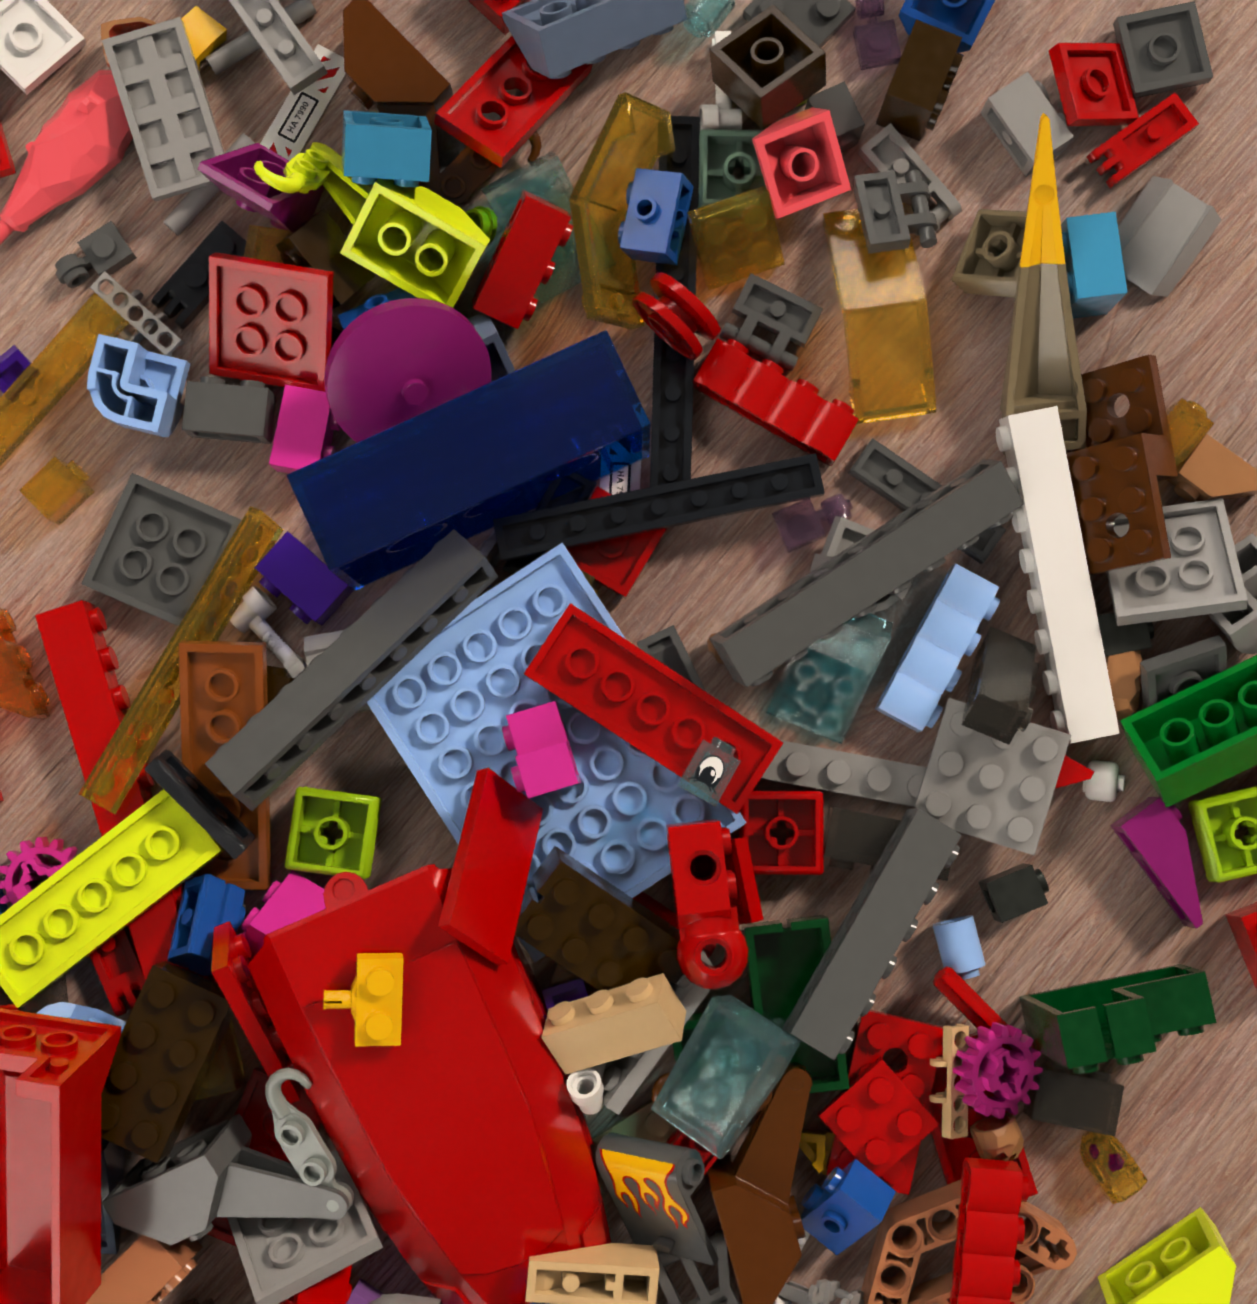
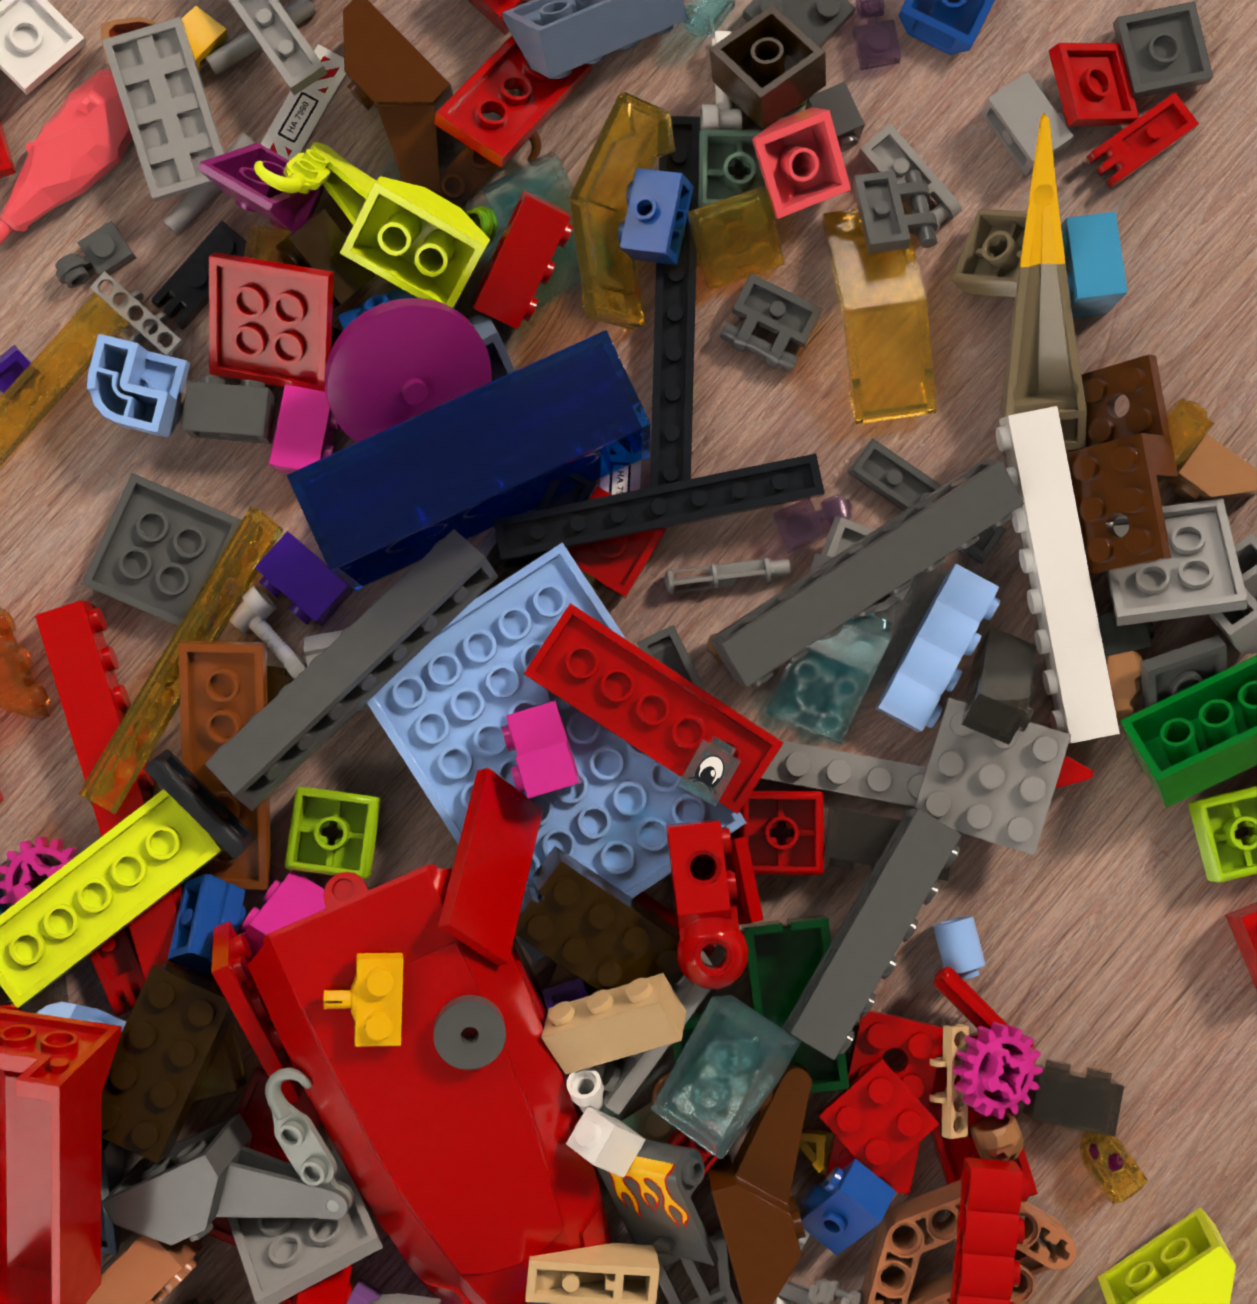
clear yellow brick [19,456,95,525] -> none
dark azure brick [342,110,432,187] -> none
red wheel [632,272,721,360] -> none
red brick [693,339,859,467] -> none
dark brown brick [876,19,964,141] -> none
pearl dark grey brick [978,863,1049,923] -> none
dark green piece [1019,964,1217,1074] -> none
white piece [1083,760,1125,802] -> none
magenta slope [1110,797,1203,929] -> none
light grey slope [1118,176,1221,297] -> none
none -> dark grey piece [434,995,506,1070]
none -> white brick [566,1106,646,1178]
none -> light grey piece [664,558,791,594]

